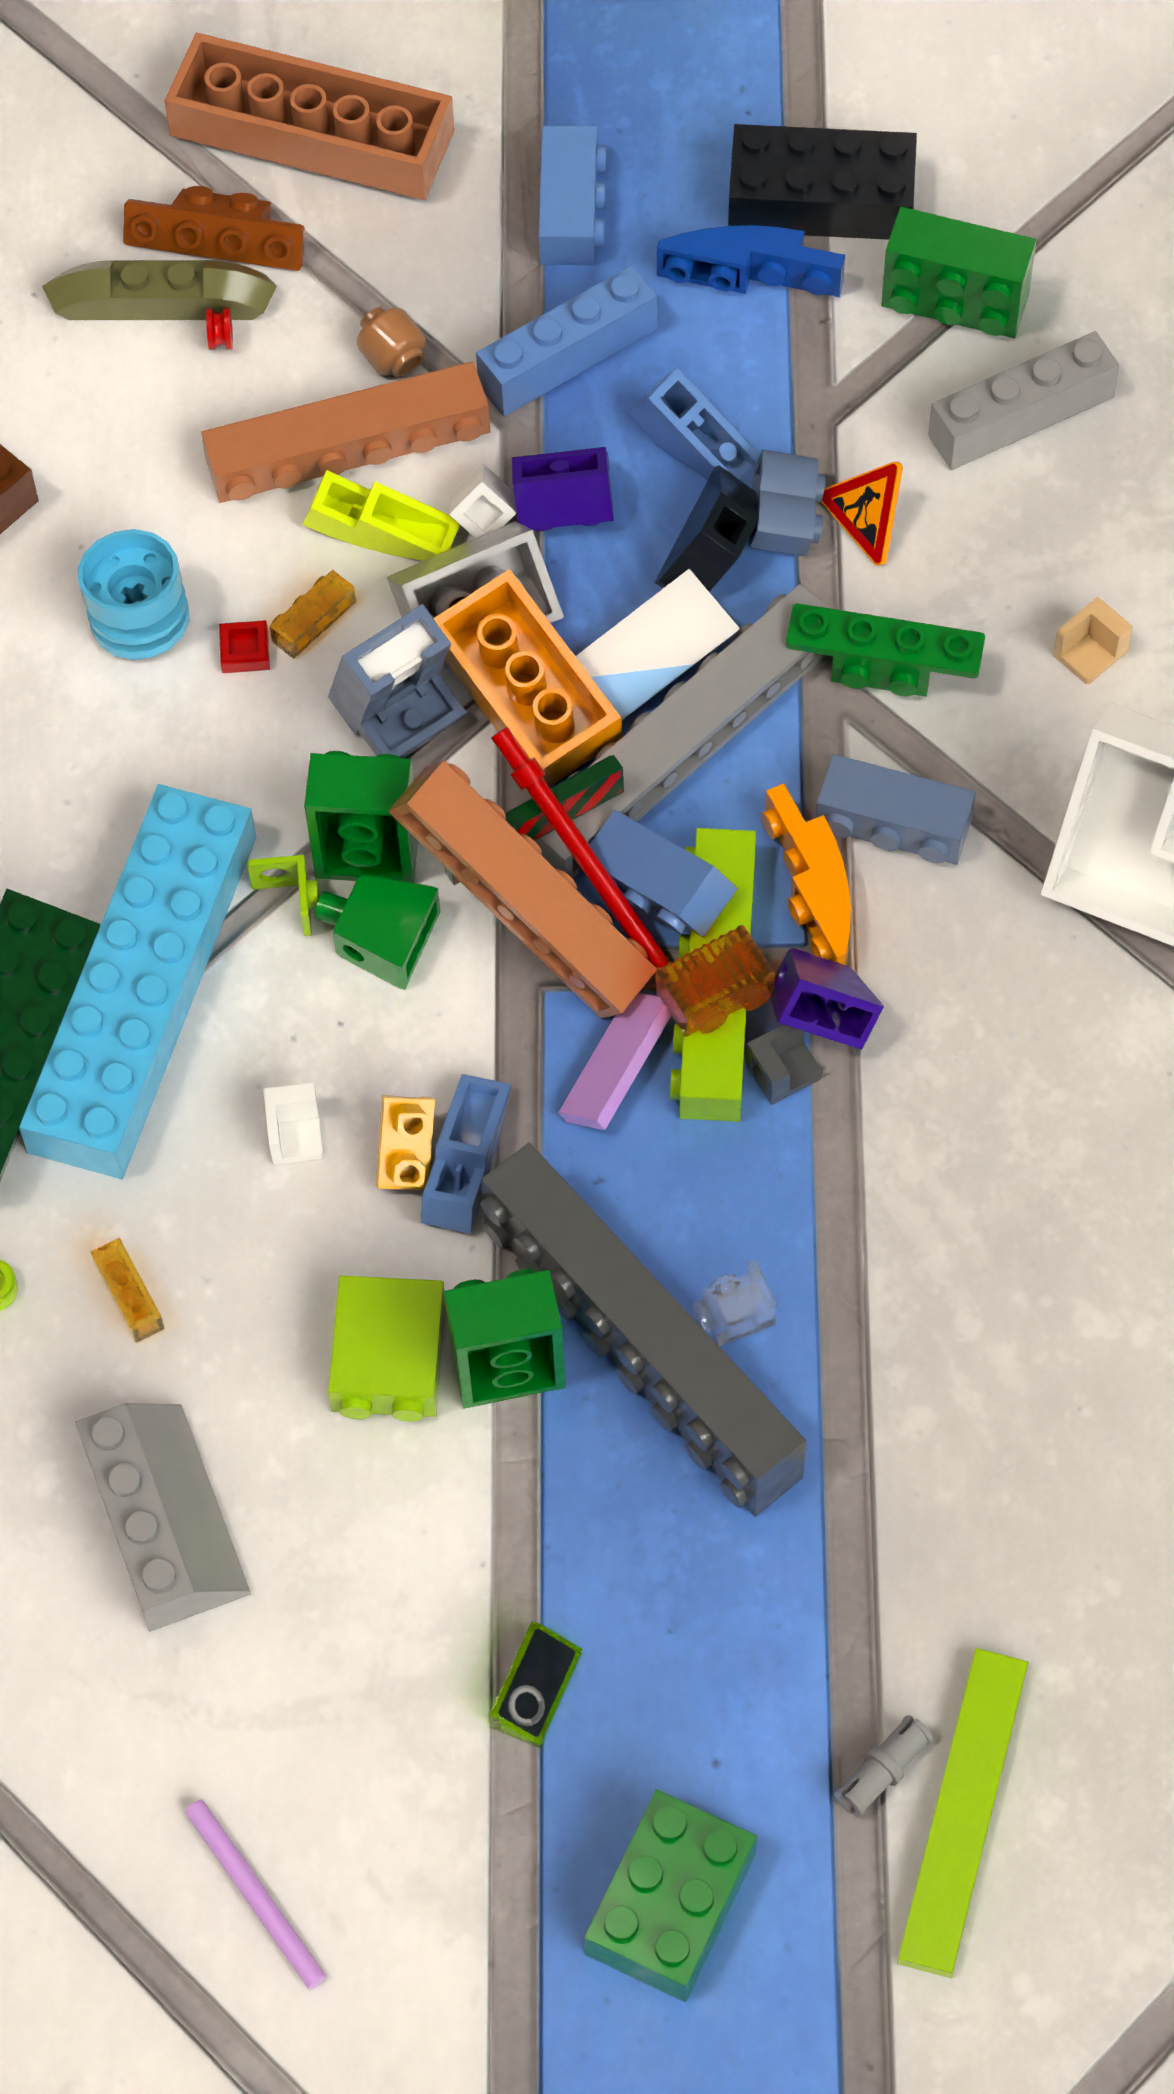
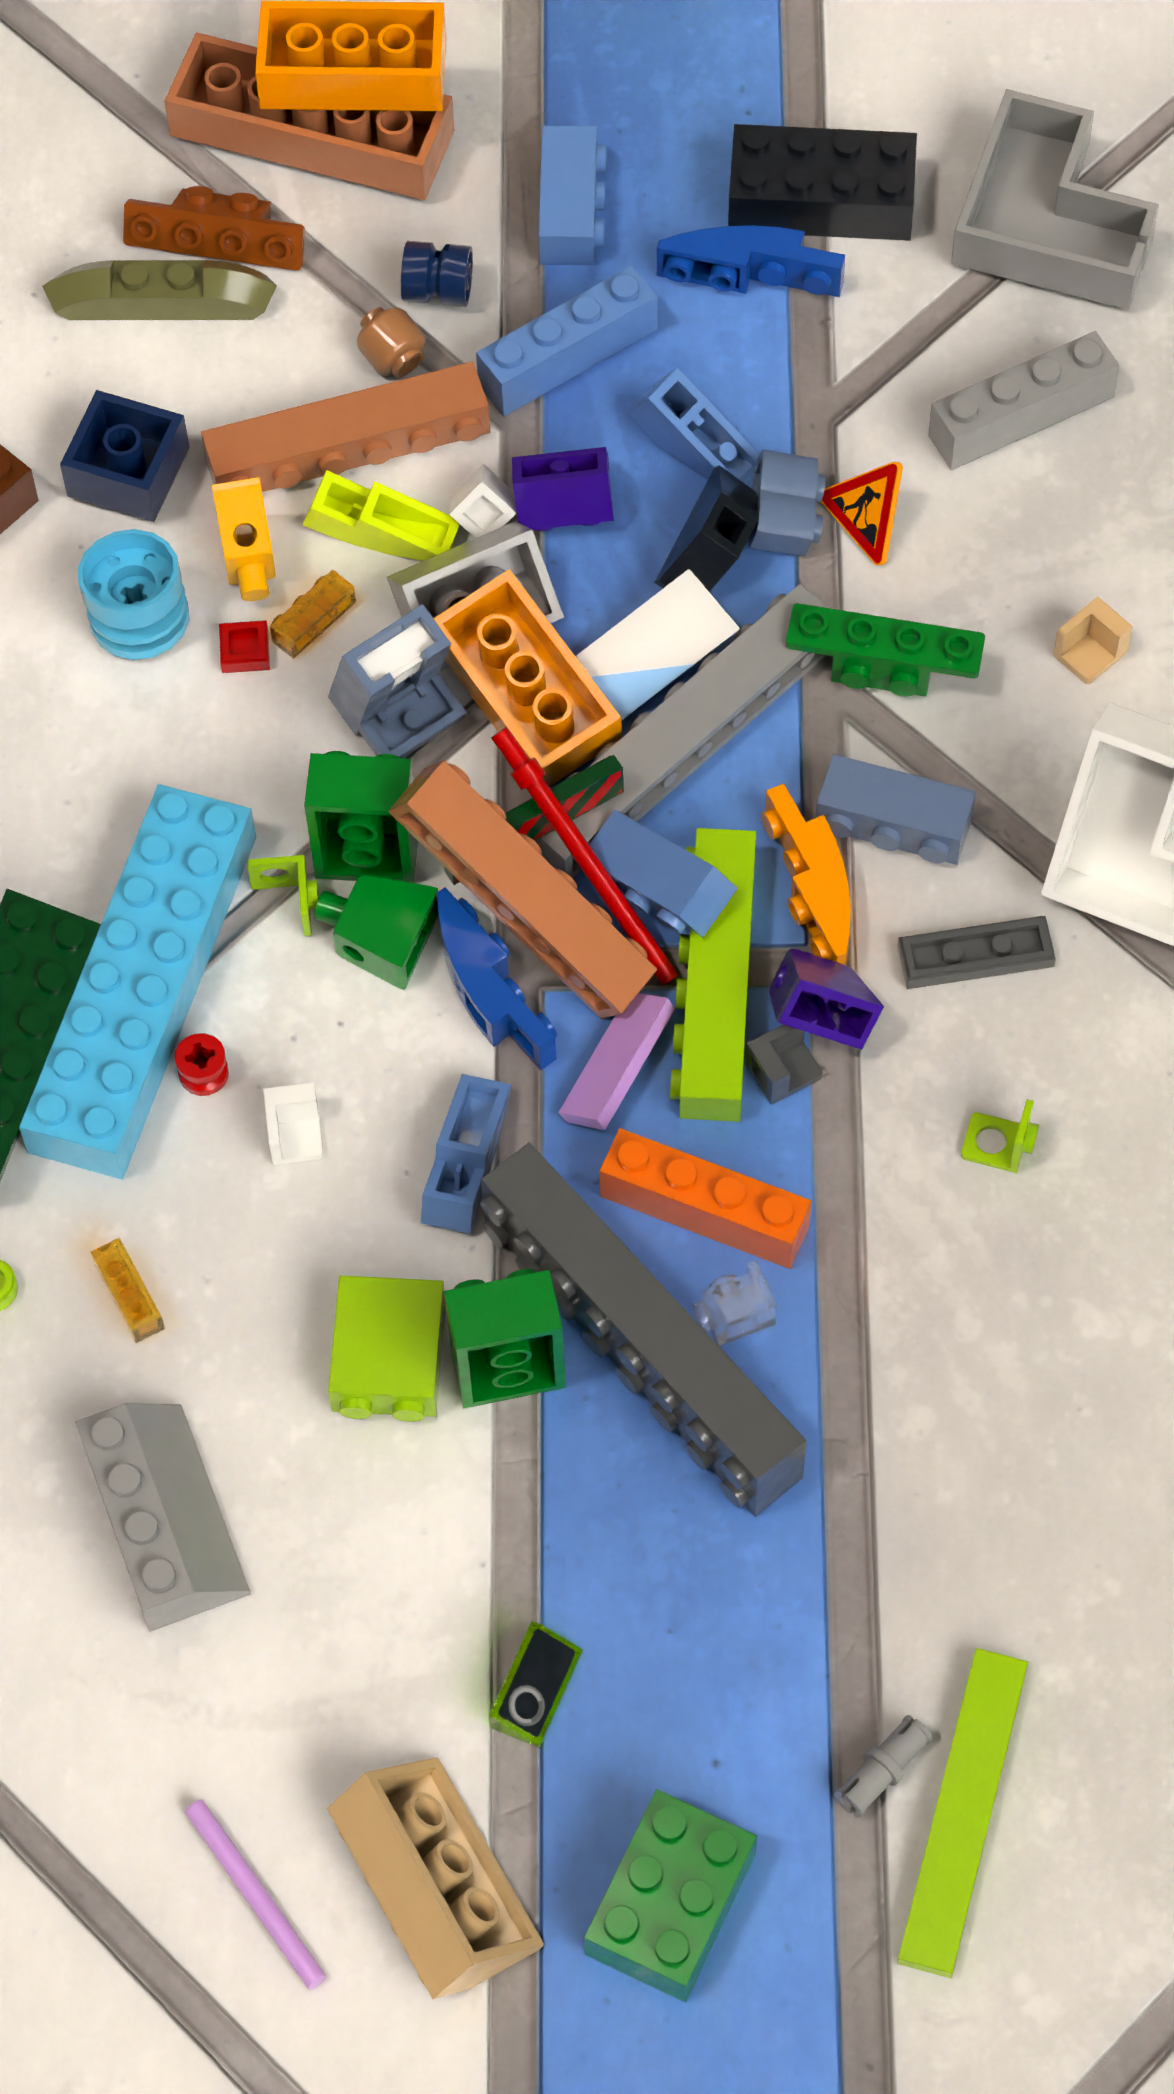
red bush [206,307,233,350] -> none
yellow hips [375,1095,435,1190] -> none
clear orange brick [656,925,775,1037] -> none
green brick [881,206,1036,339] -> none
none -> dark blue brick [60,390,190,522]
none -> red wheel [175,1033,229,1096]
none -> yellow torso [212,477,276,601]
none -> light orange brick [255,1,447,111]
none -> tan slope [327,1757,545,1999]
none -> dark blue wheel [401,240,473,307]
none -> blue slope [437,887,557,1070]
none -> orange brick [599,1128,812,1269]
none -> dark grey tile [897,916,1056,989]
none -> light grey piece [951,89,1159,310]
none -> lime bracket [961,1099,1039,1173]

